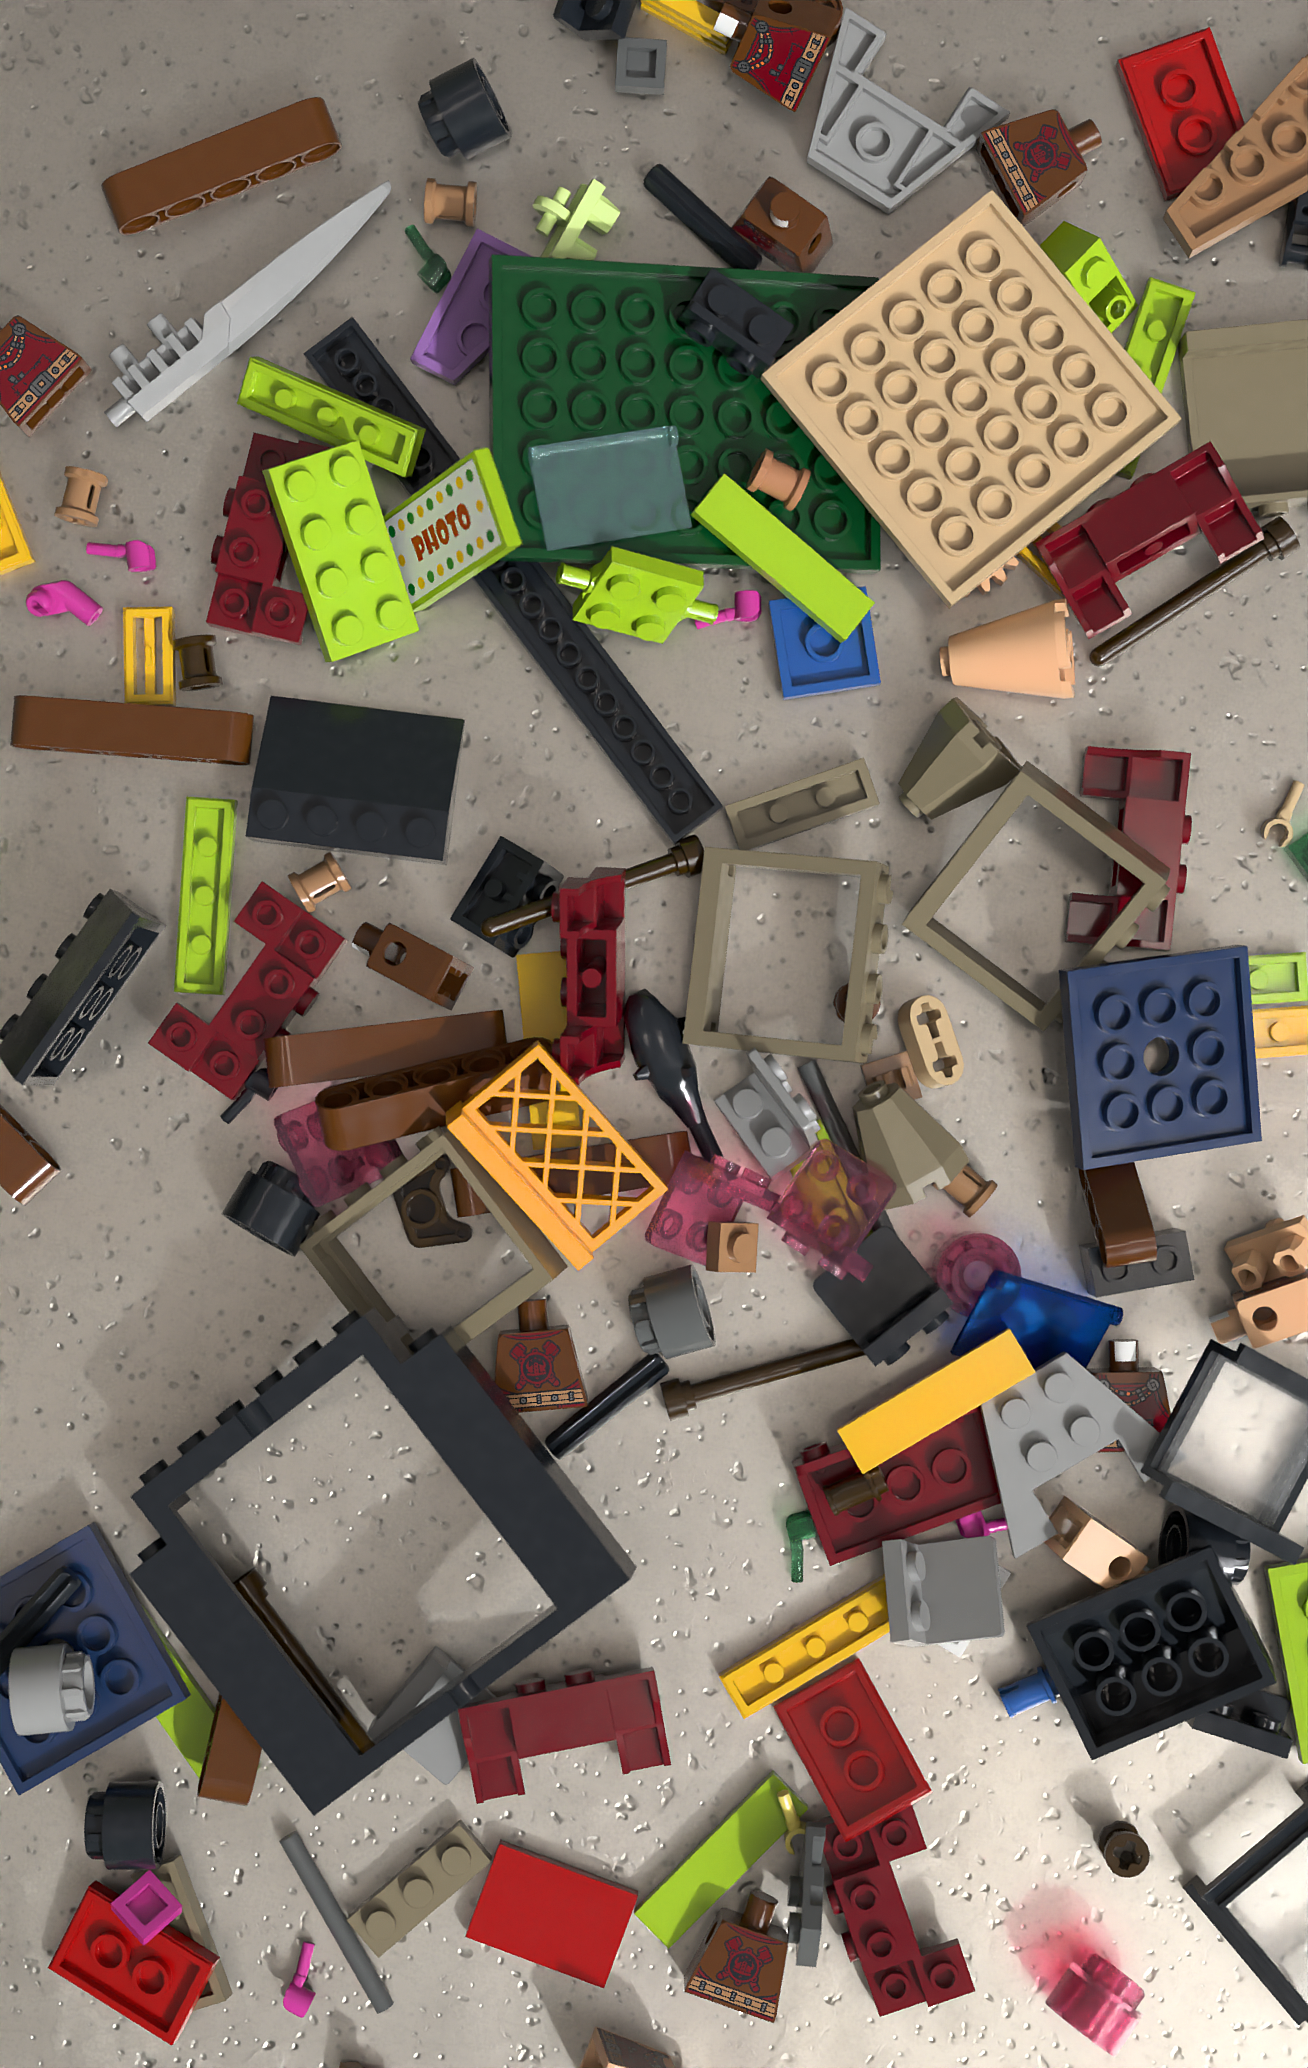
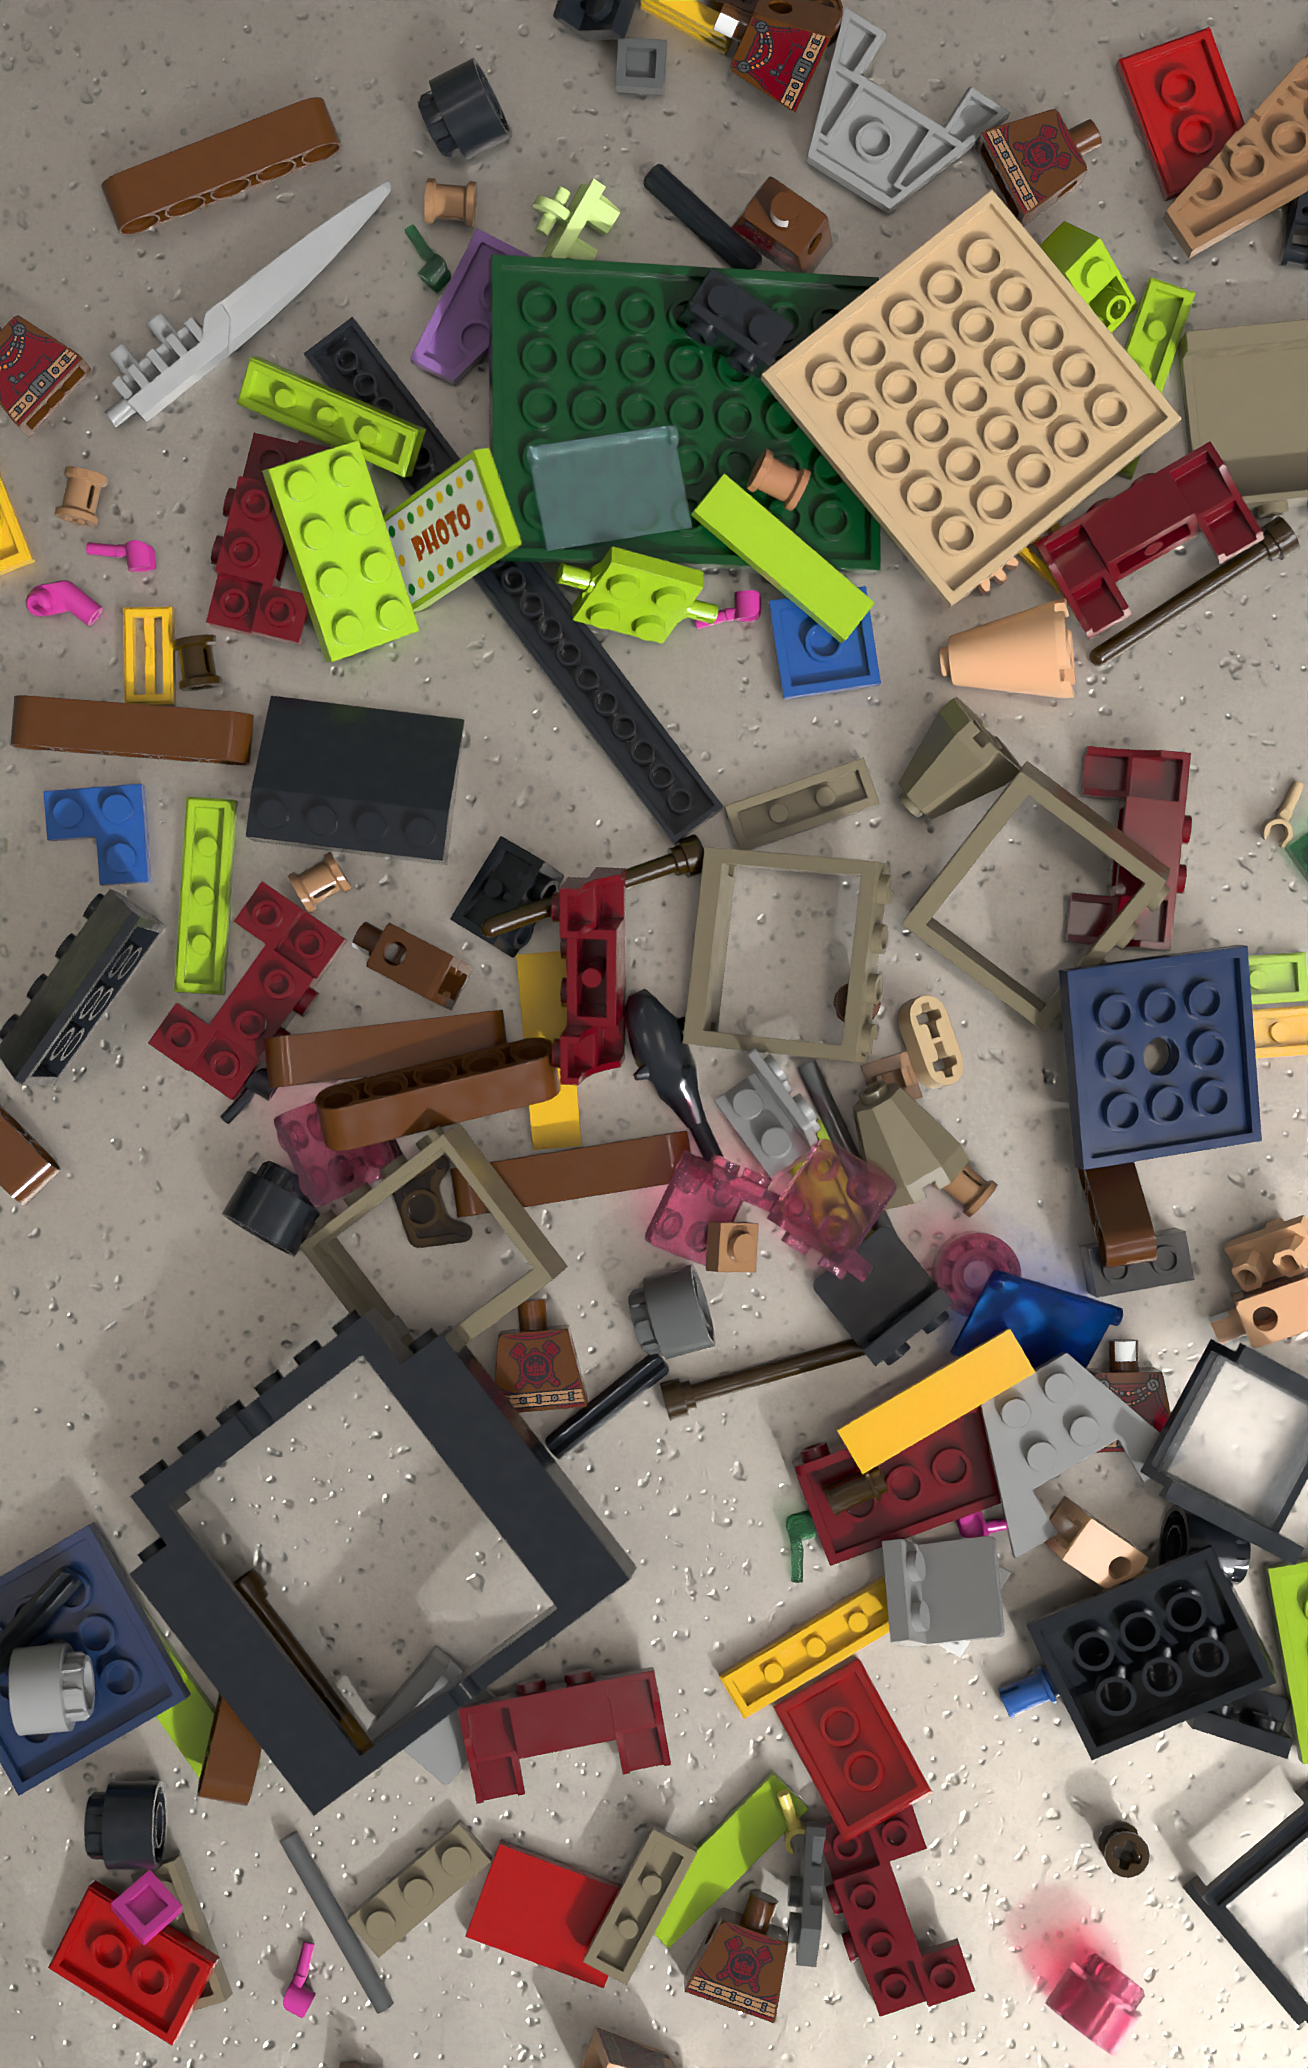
light orange fence [445,1041,668,1271] -> none
none -> blue plate [43,784,152,886]
none -> dark tan plate [583,1824,697,1985]

